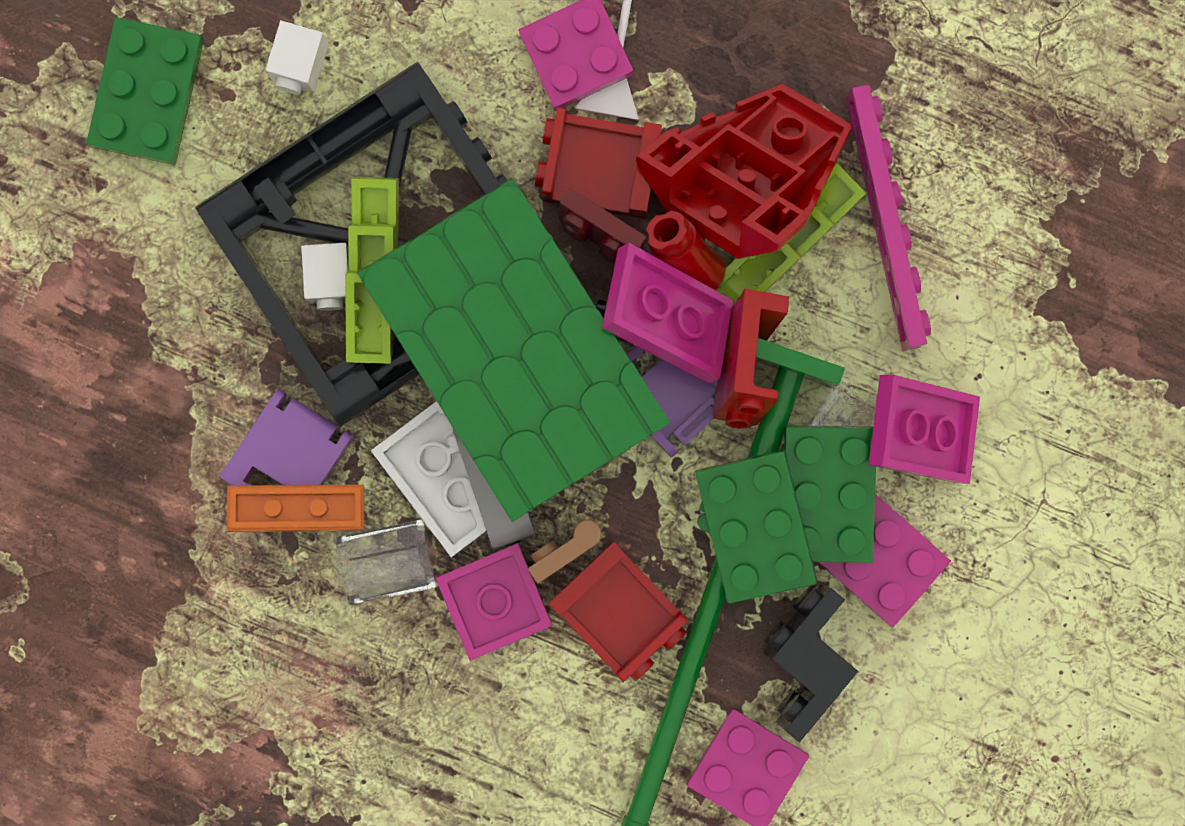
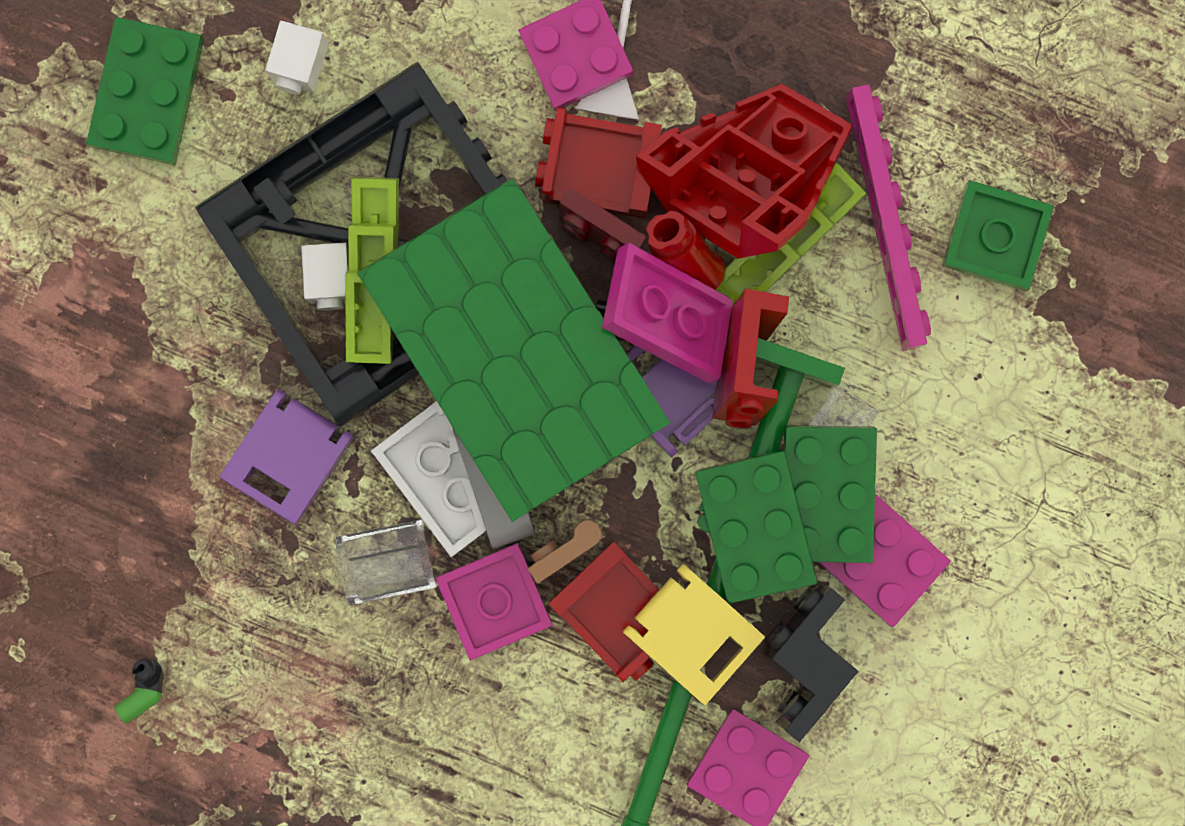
orange tile [227,485,364,532] -> none
dark pink plate [869,375,980,484] -> none
none -> arm [115,658,164,724]
none -> light yellow container [623,564,765,706]
none -> green plate [942,180,1054,292]

